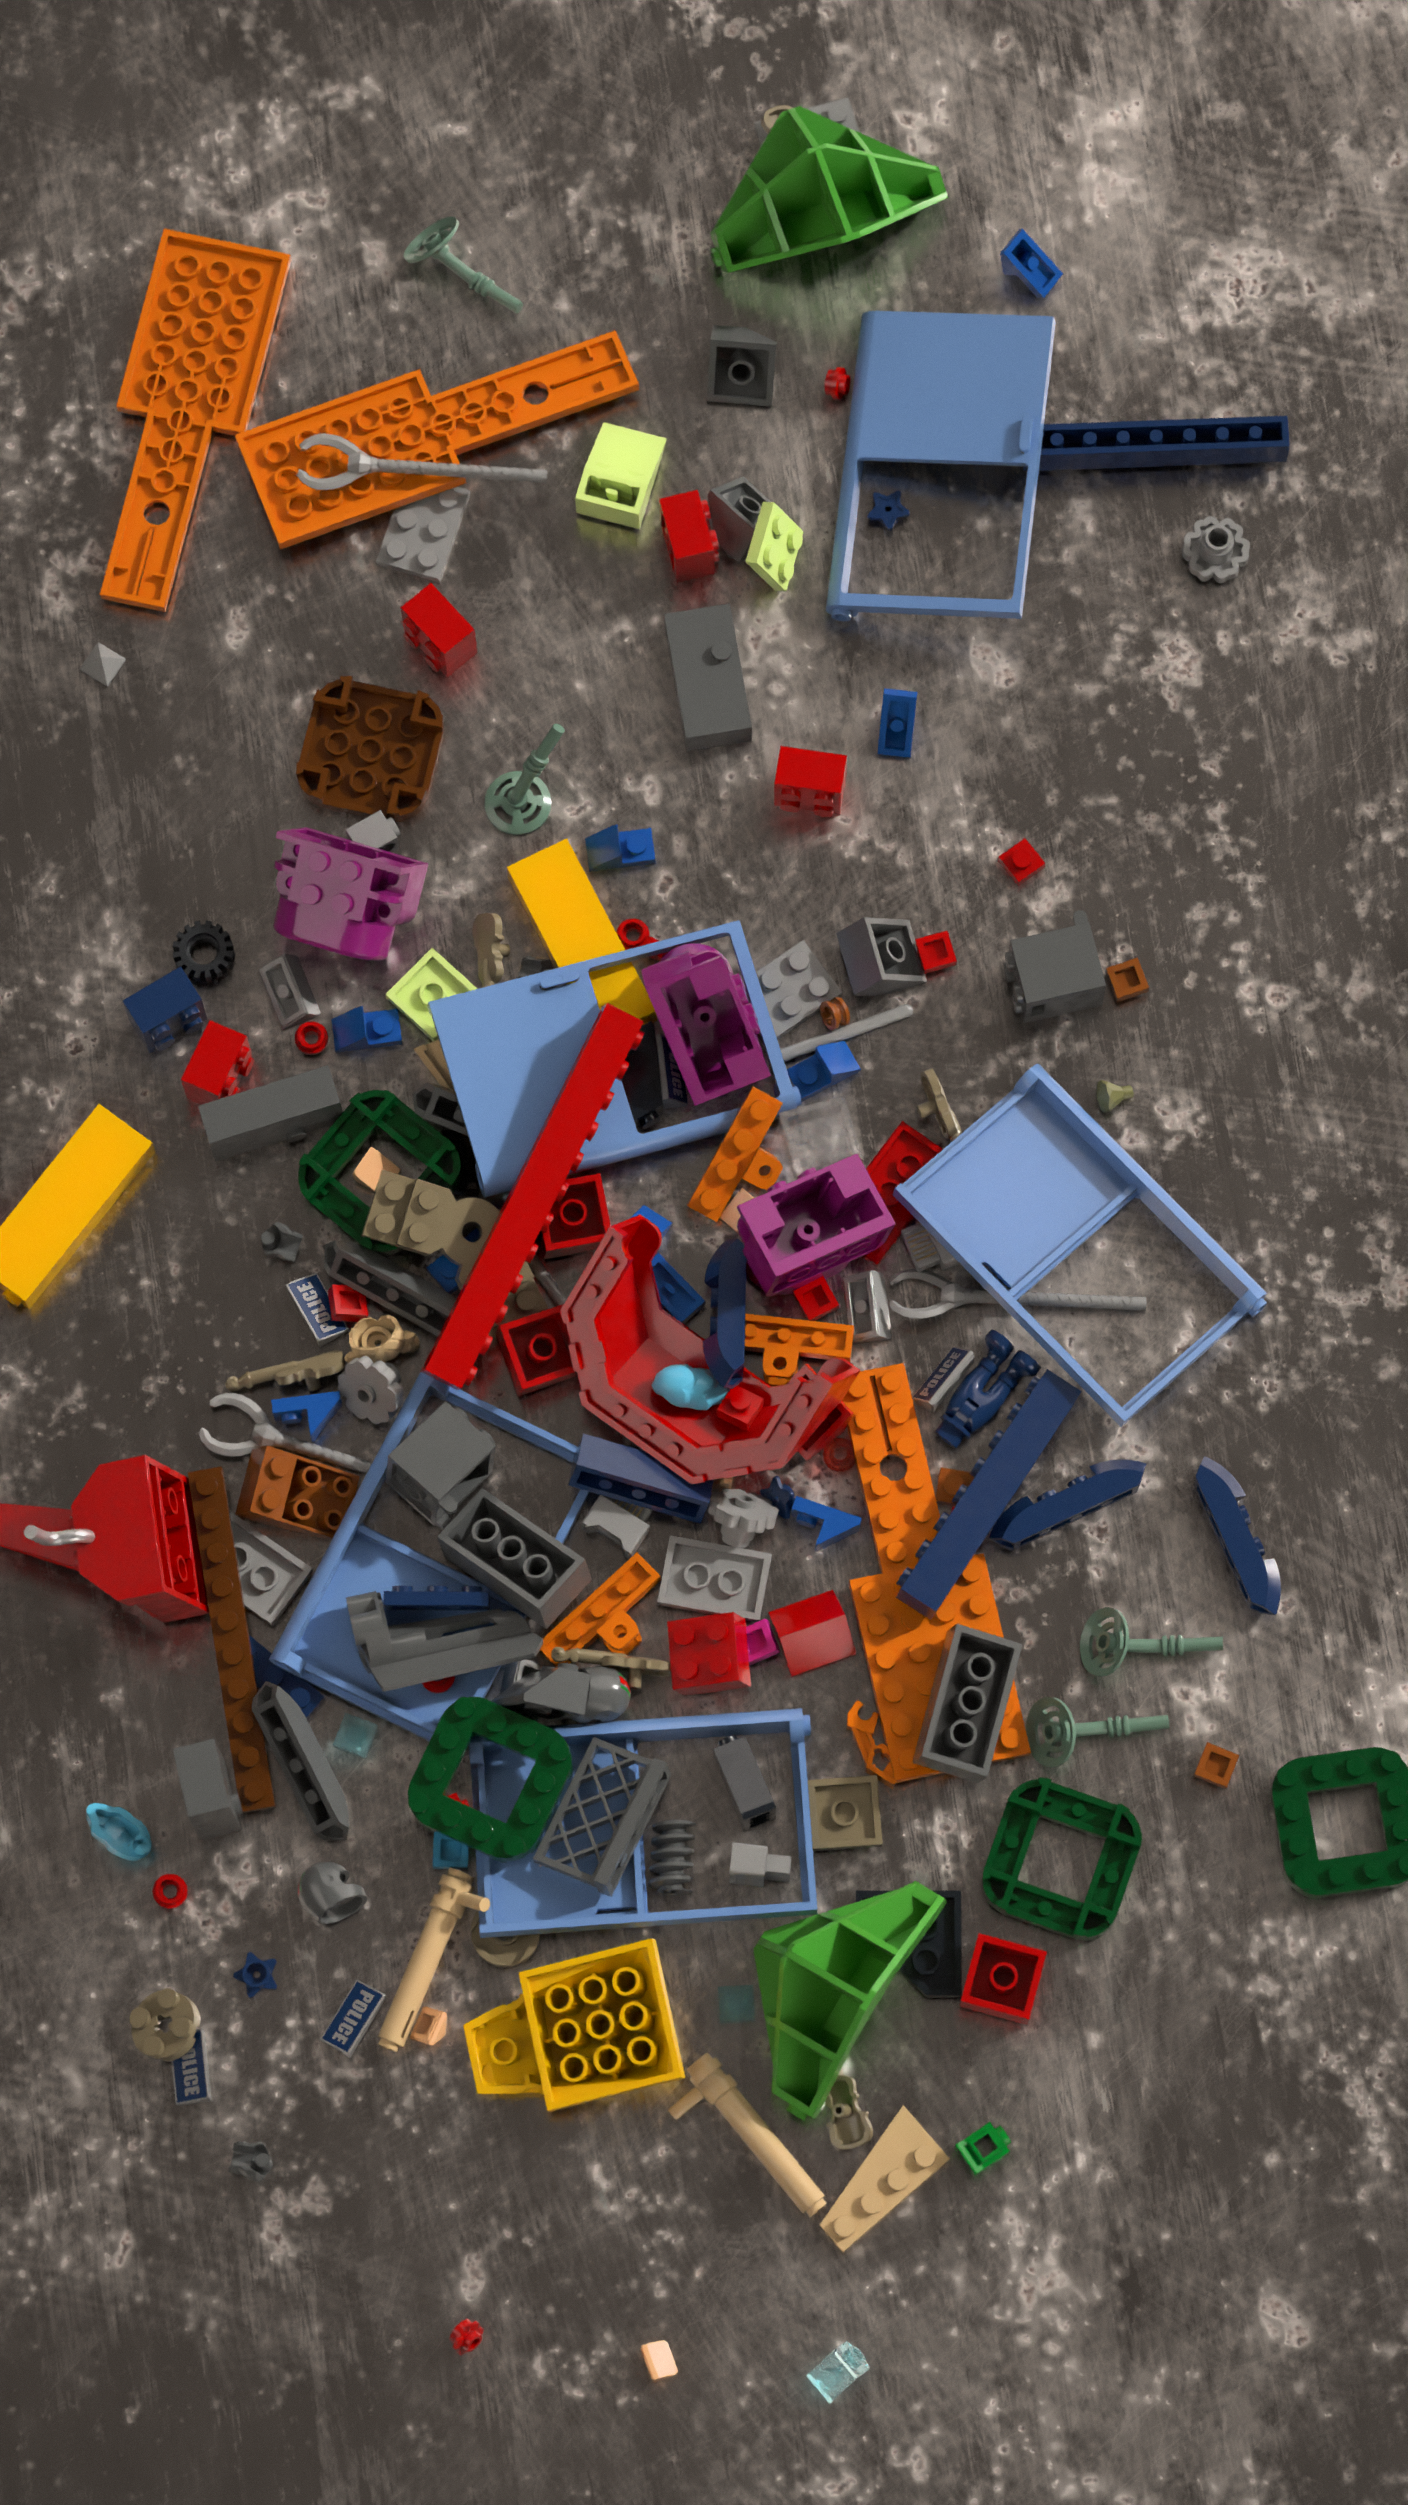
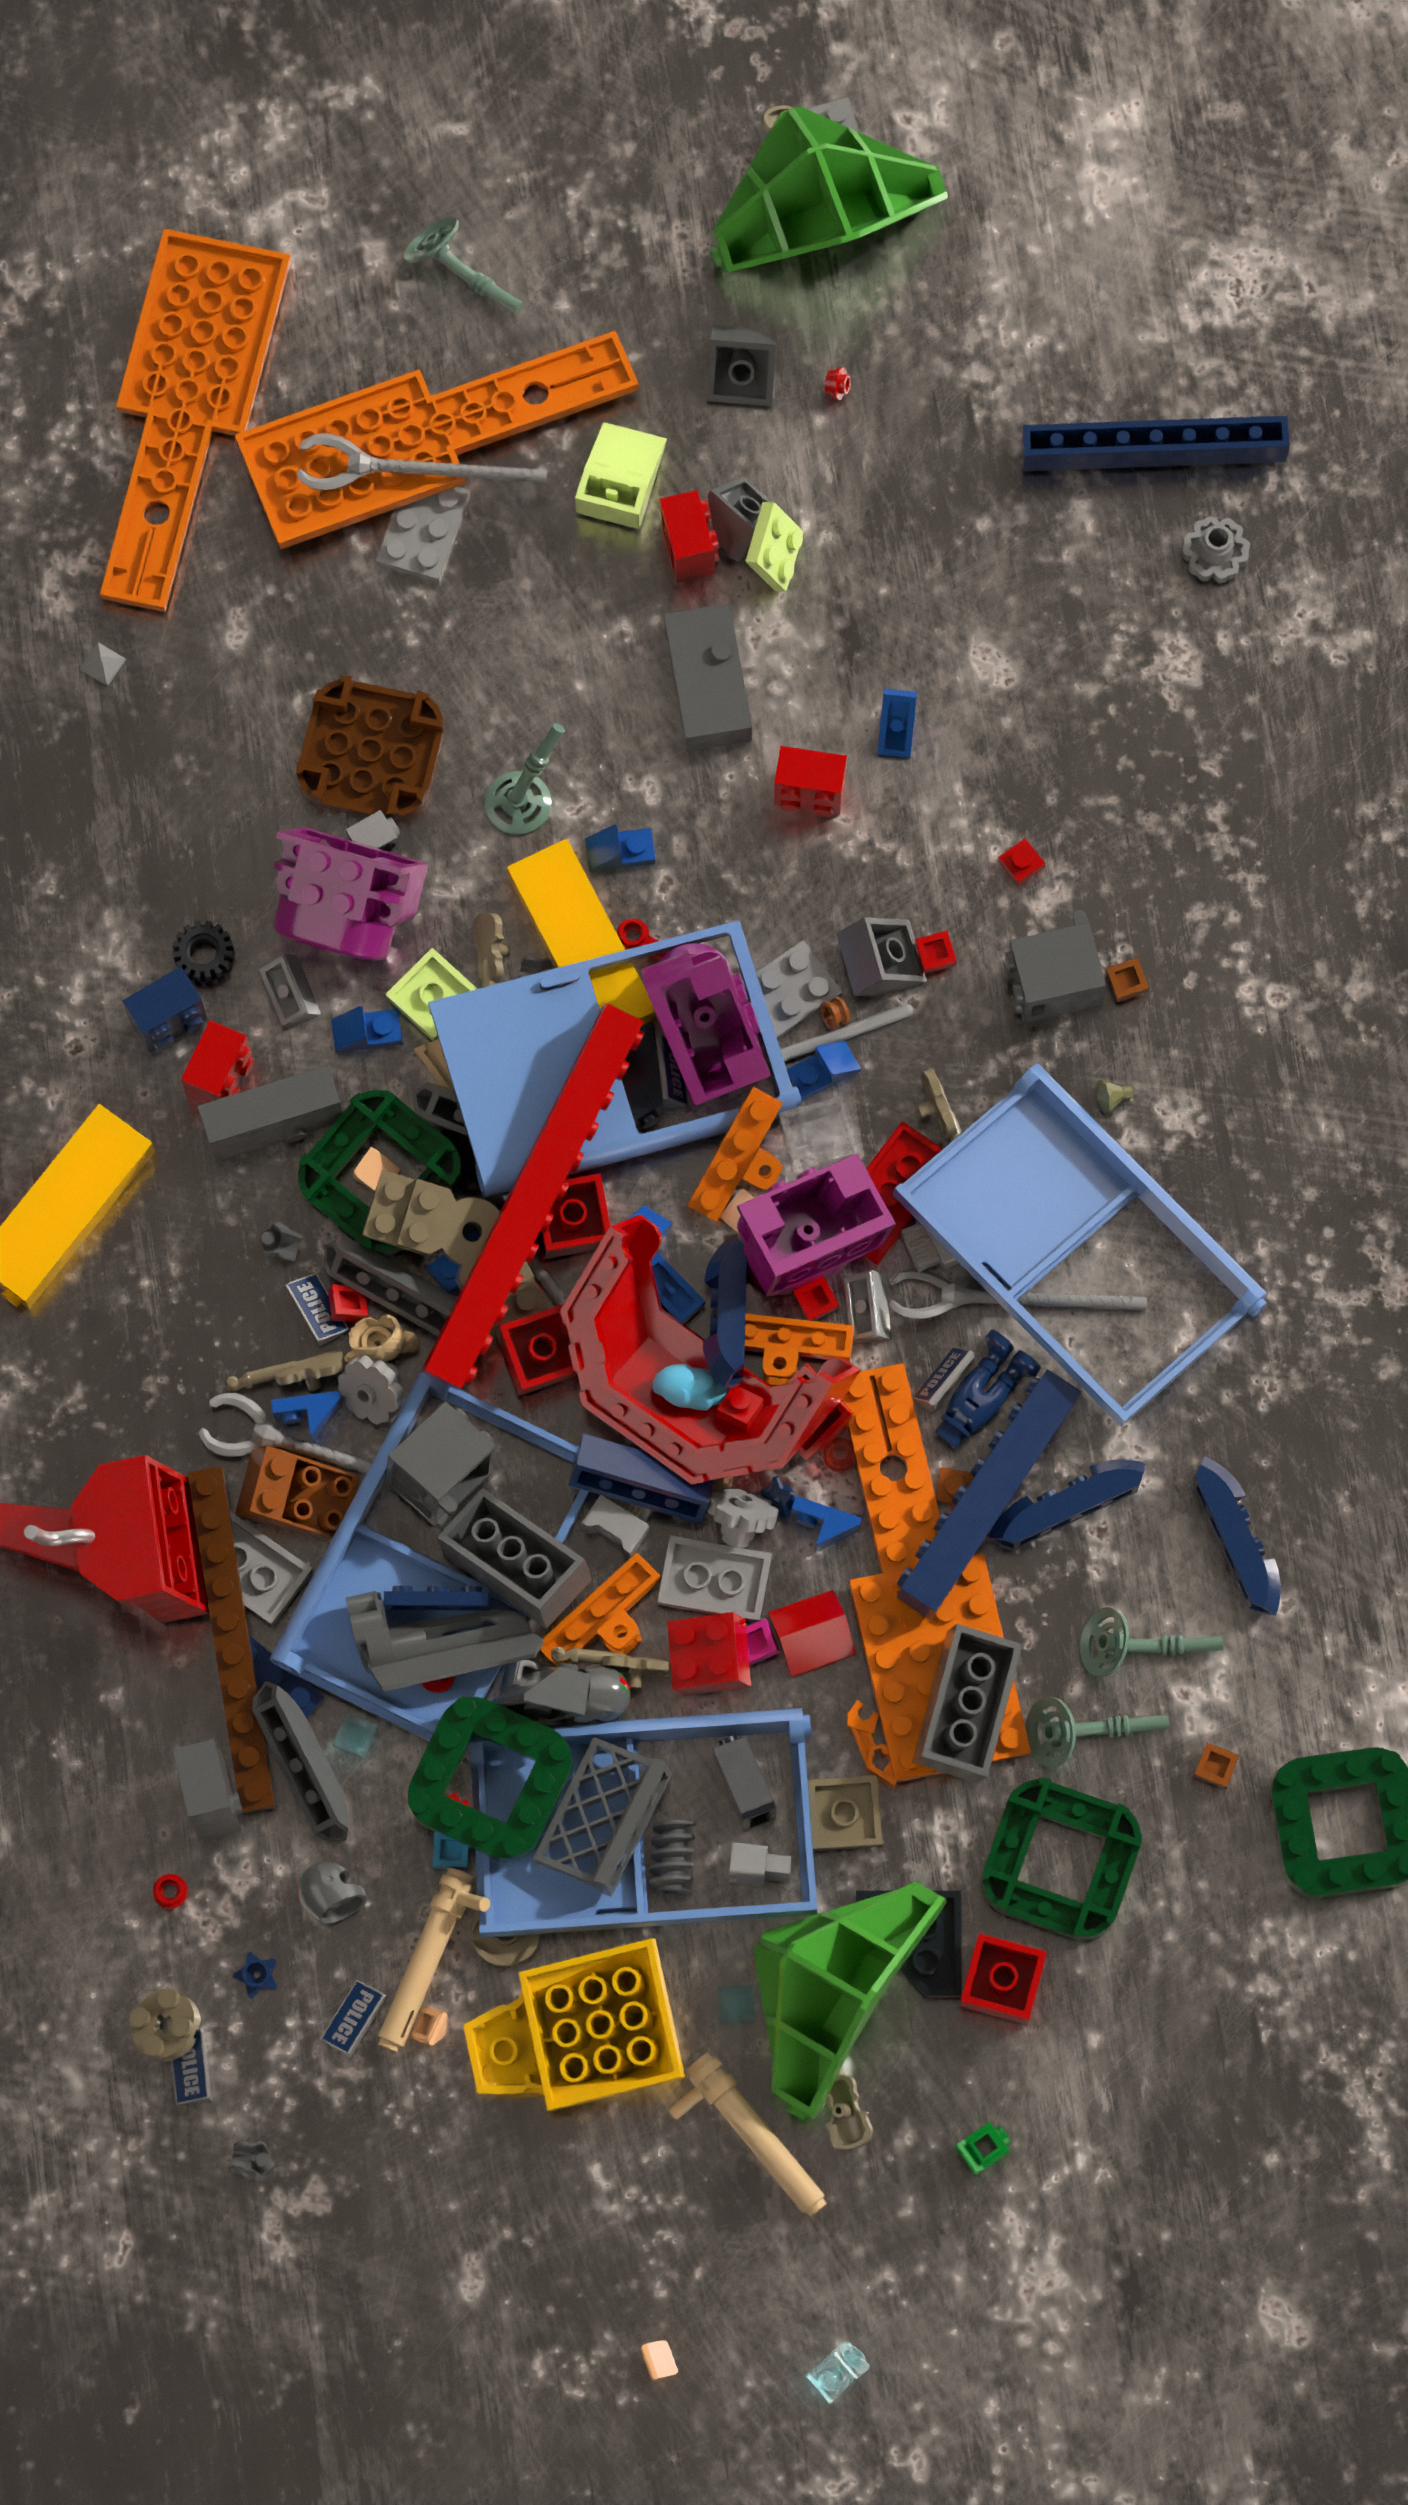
medium azure arm [86,1803,152,1861] -> none
red plate [295,1021,329,1055] -> none
red brick [401,583,478,678] -> none
red plate [449,2319,484,2355] -> none
tan wing [820,2105,950,2253] -> none
medium blue door [826,311,1056,621] -> none
dark blue plate [867,490,910,531] -> none
blue slope [1000,229,1063,298] -> none

